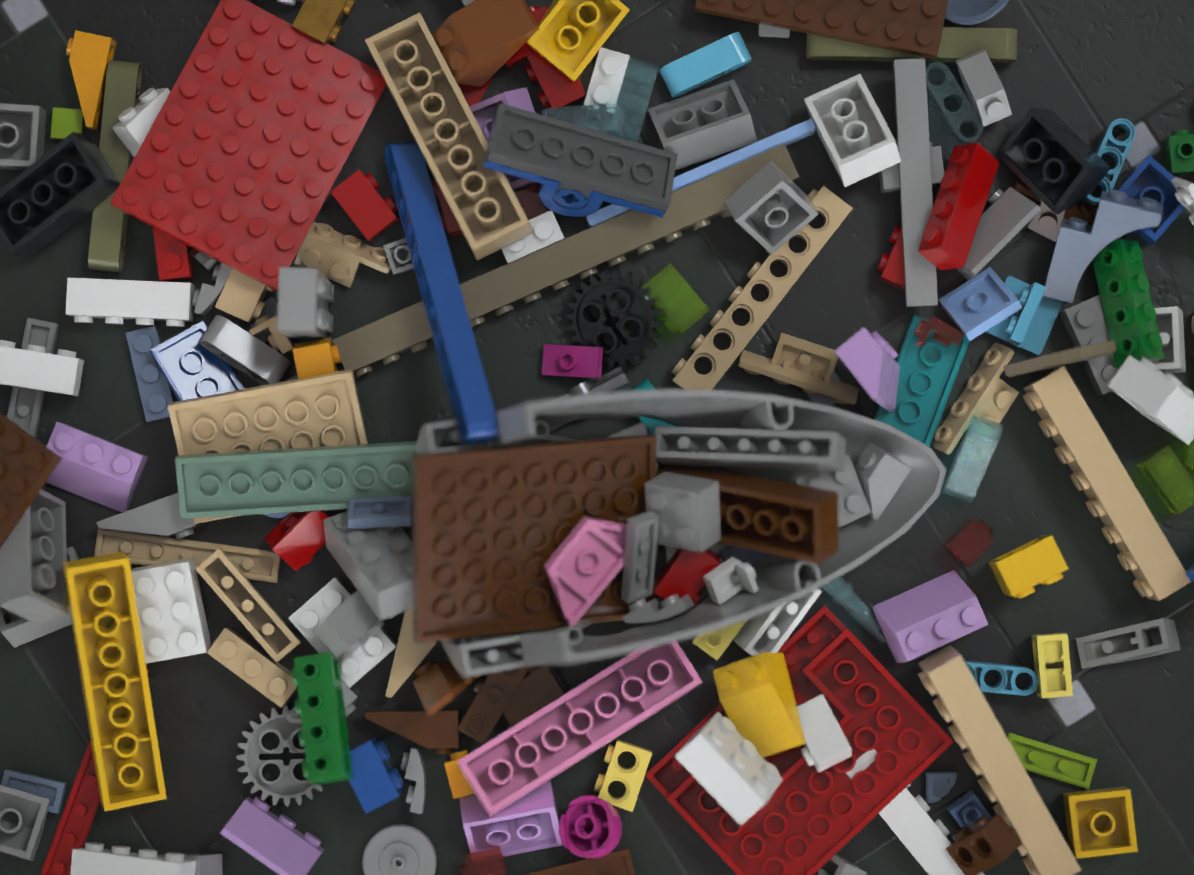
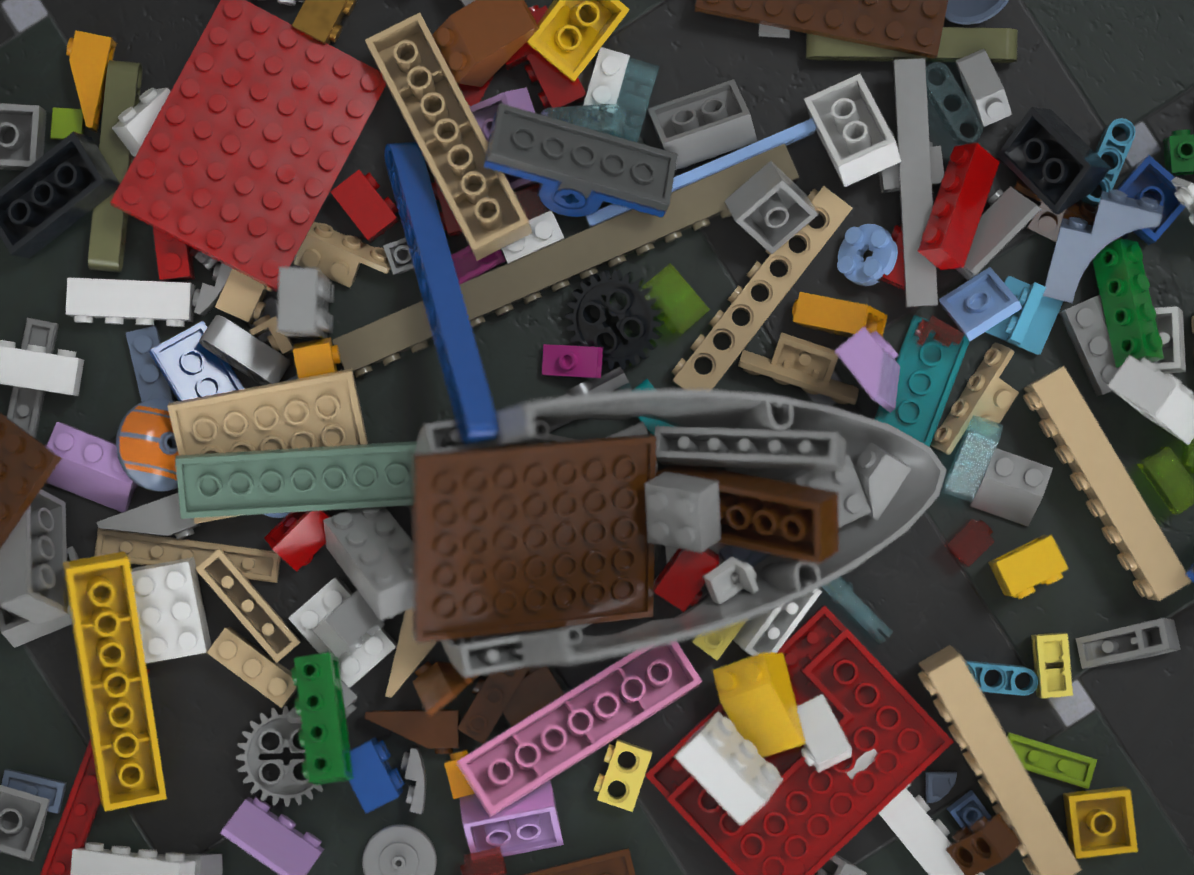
sand blue plate [348,496,412,529] -> none
bright pink wing [544,516,627,626] -> none
dark pink cylinder [559,796,622,858] -> none
light grey tile [621,511,659,604] -> none
light grey slope [622,593,694,623] -> none
medium azure beam [659,32,752,98] -> none
lavender slope [872,570,989,663] -> none
dark tan tile [1004,340,1117,377] -> none
none -> dish [116,399,179,492]
none -> dark pink plate [451,246,507,285]
none -> light orange slope [792,292,888,338]
none -> light blue plate [837,224,898,286]
none -> light grey slope [970,447,1053,527]

